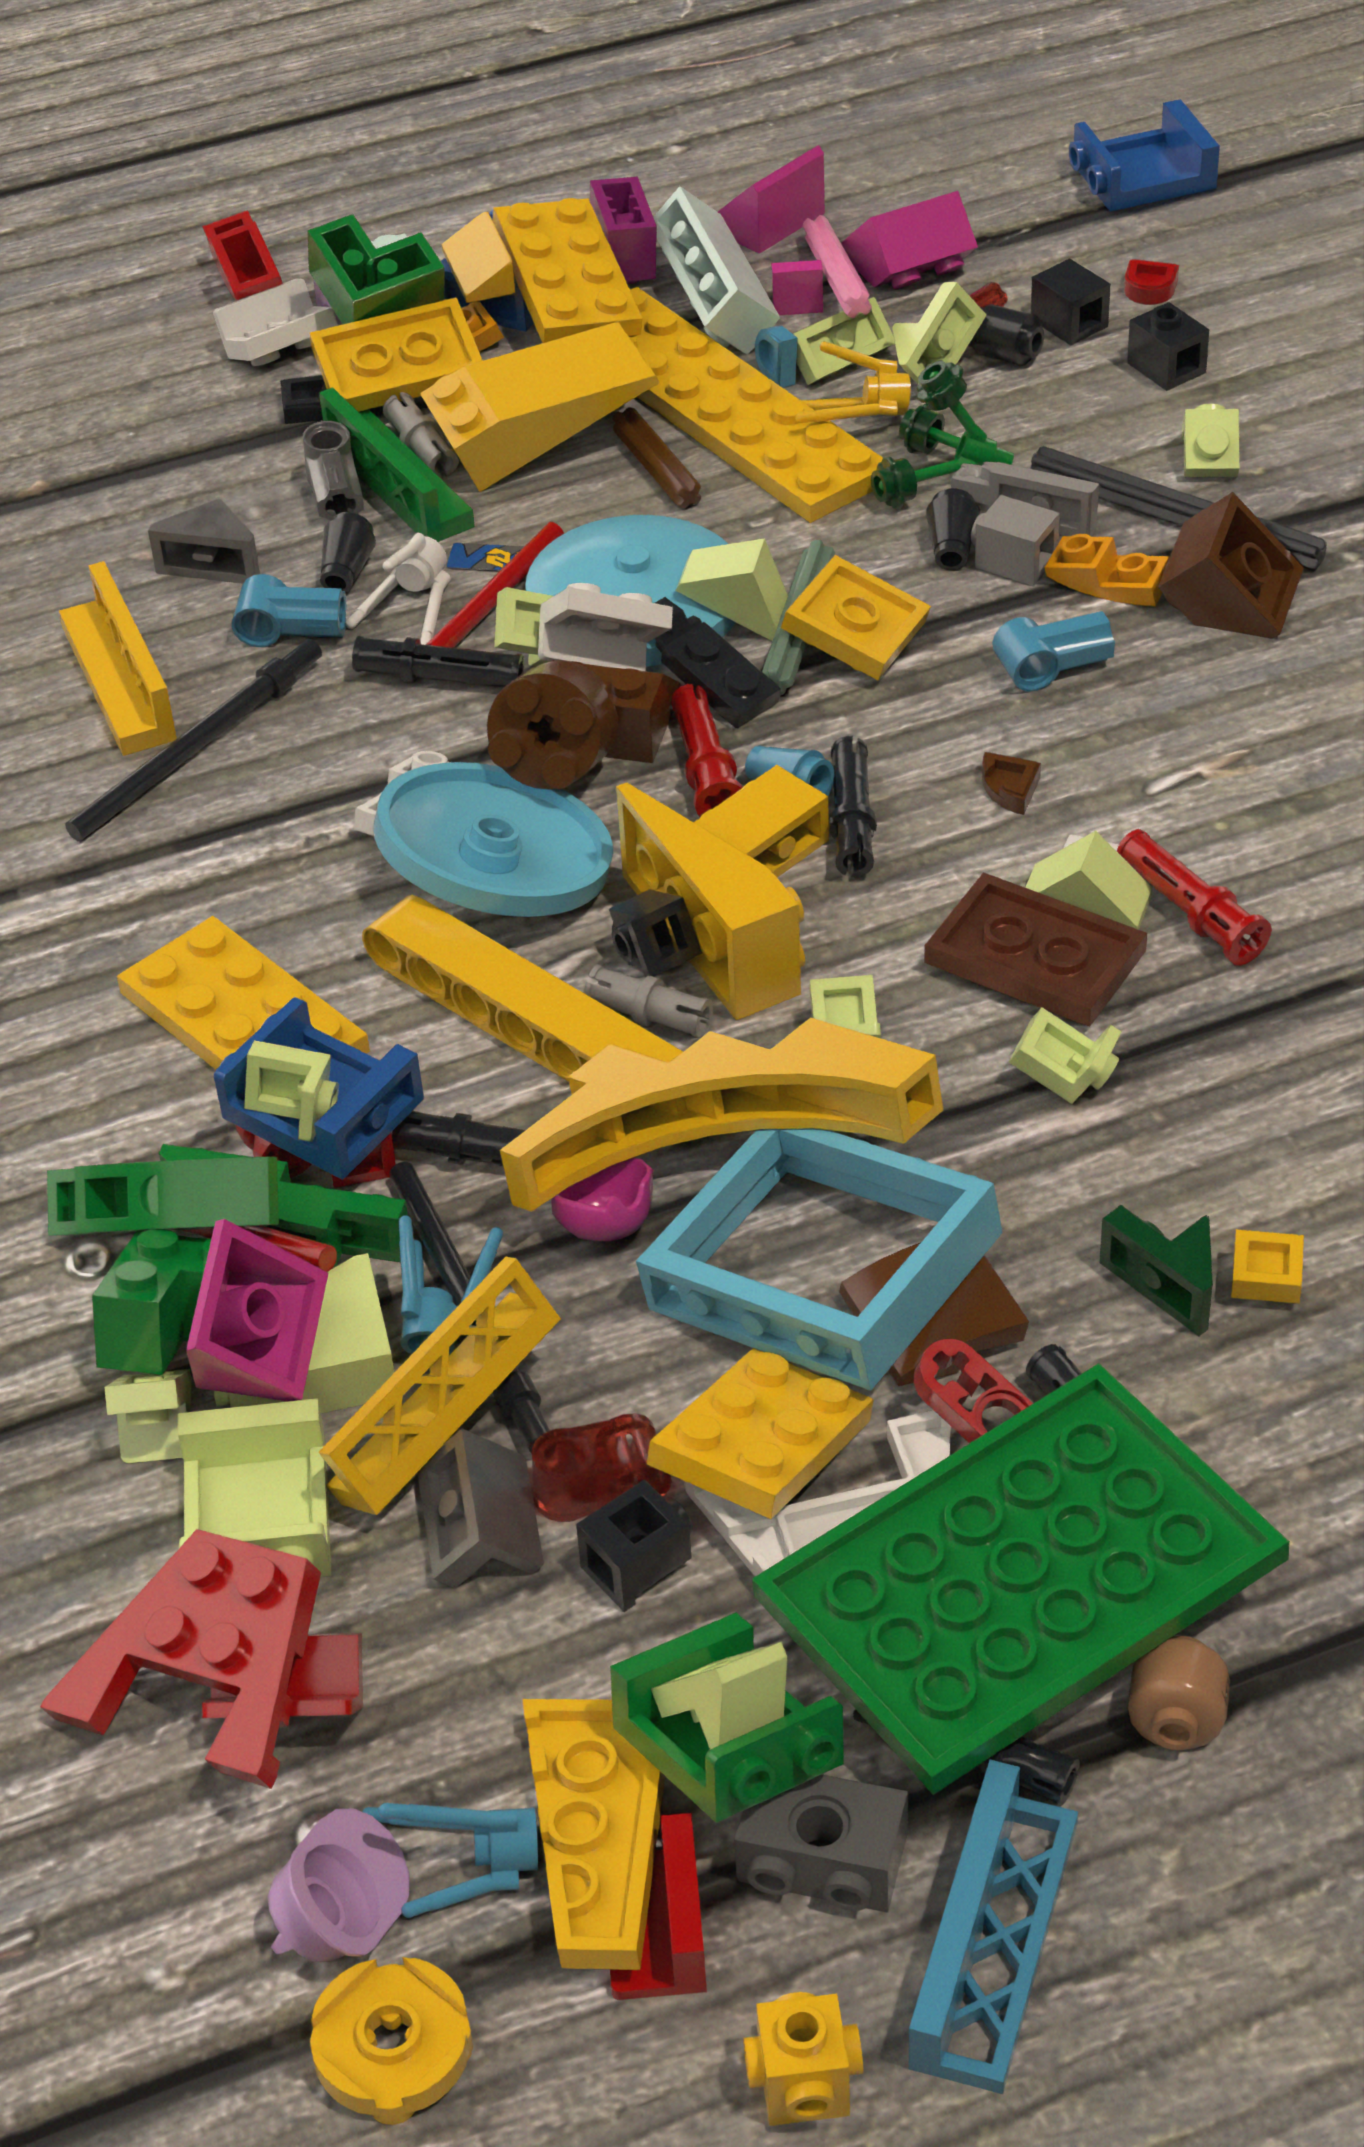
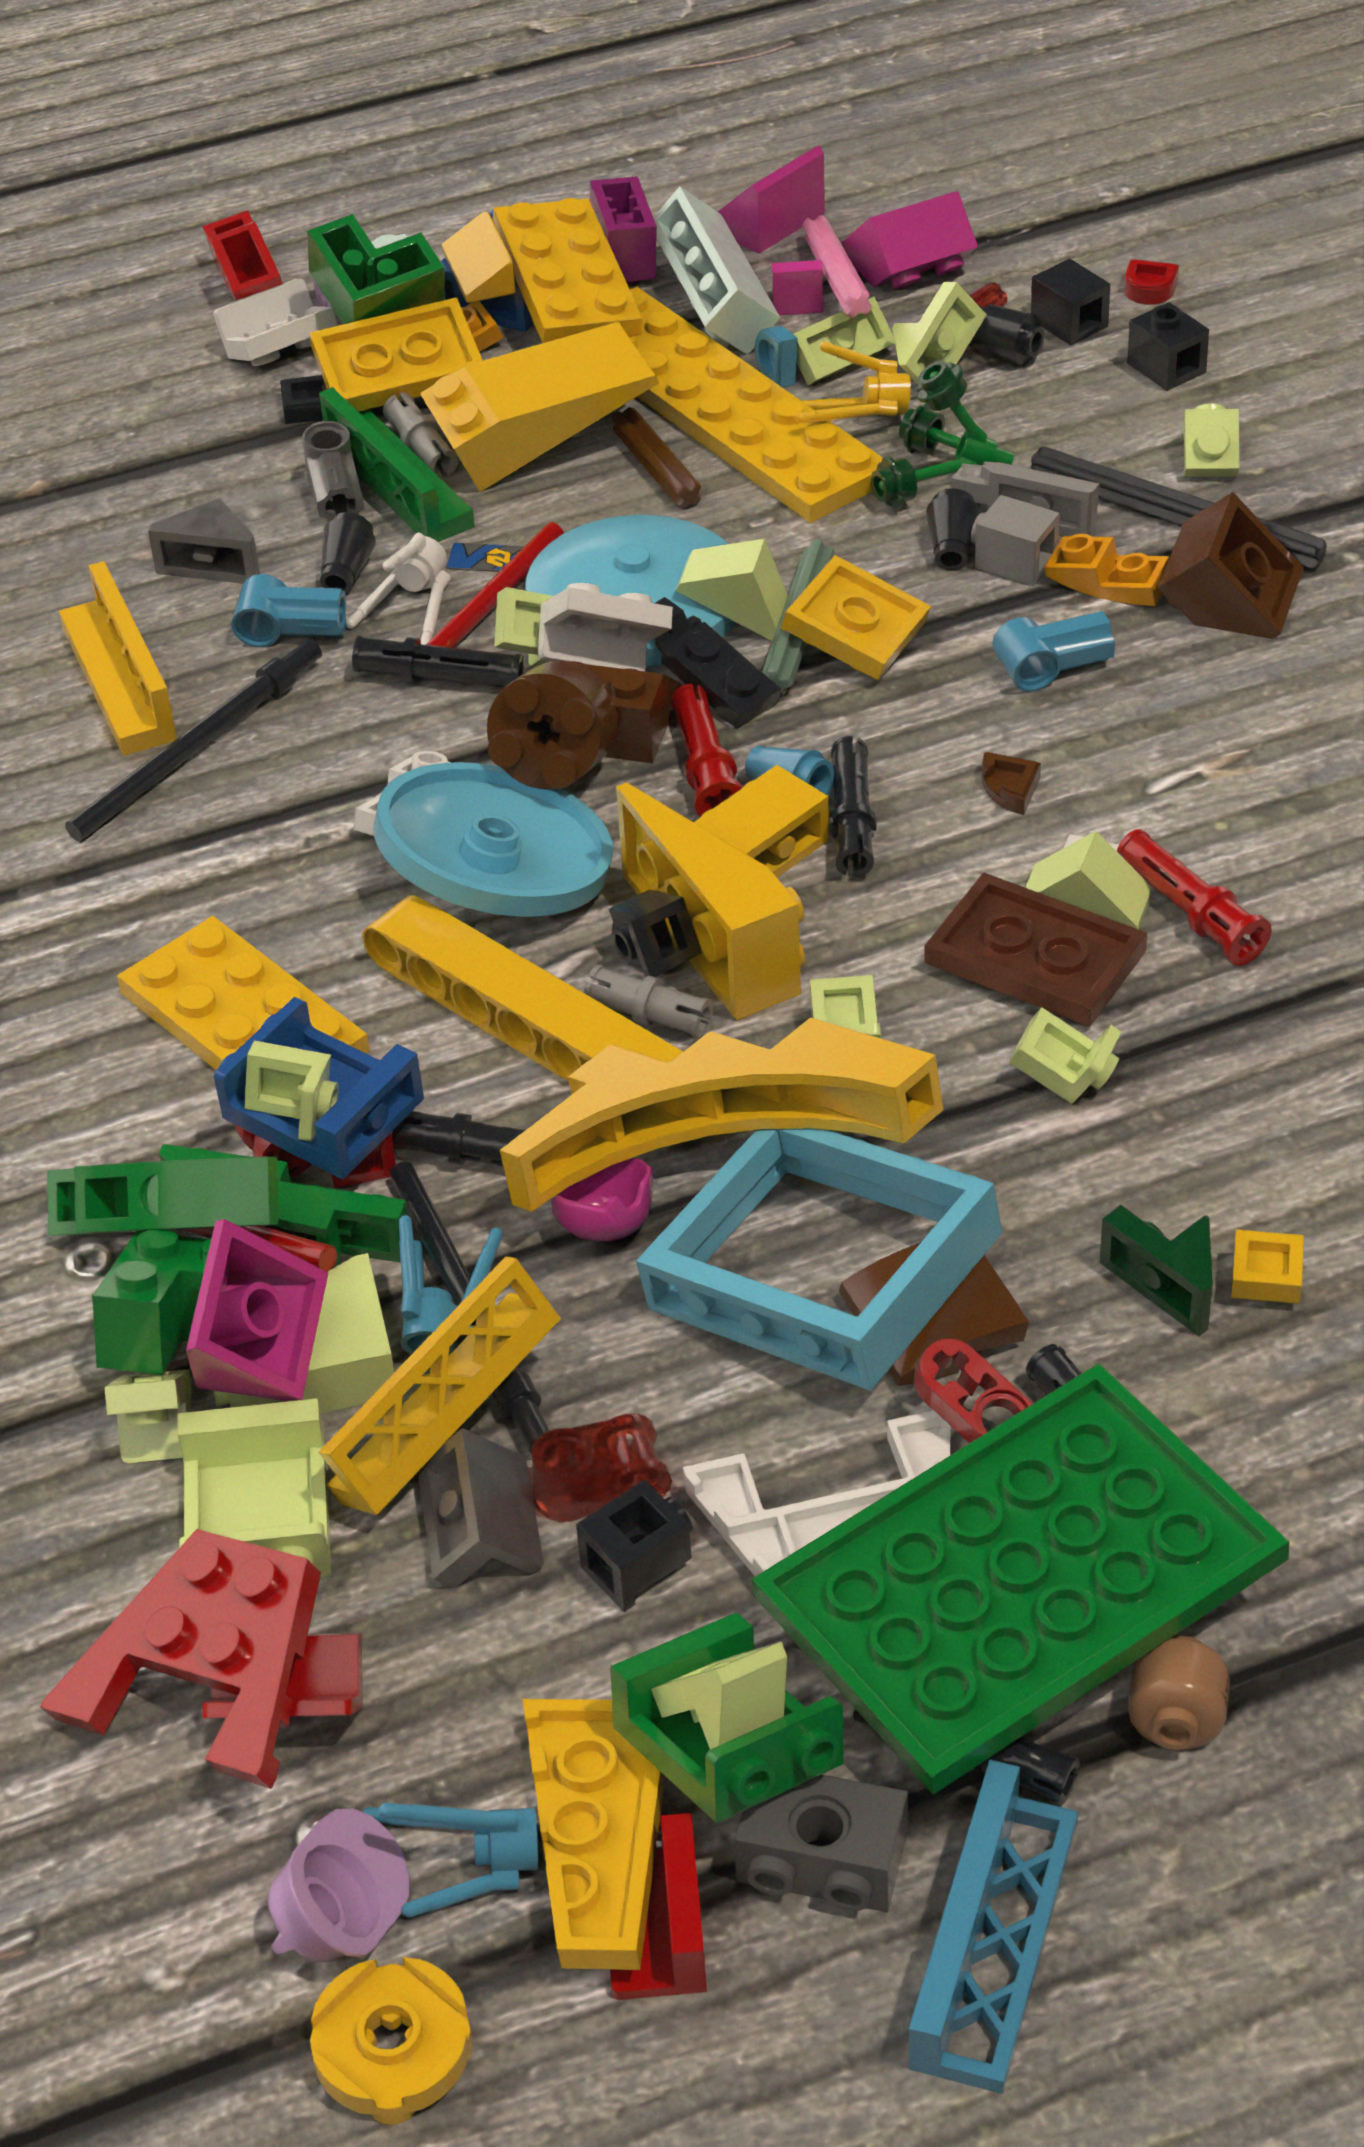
yellow plate [647,1348,874,1519] -> none
yellow brick [743,1992,864,2126] -> none
blue panel [1069,99,1220,212] -> none

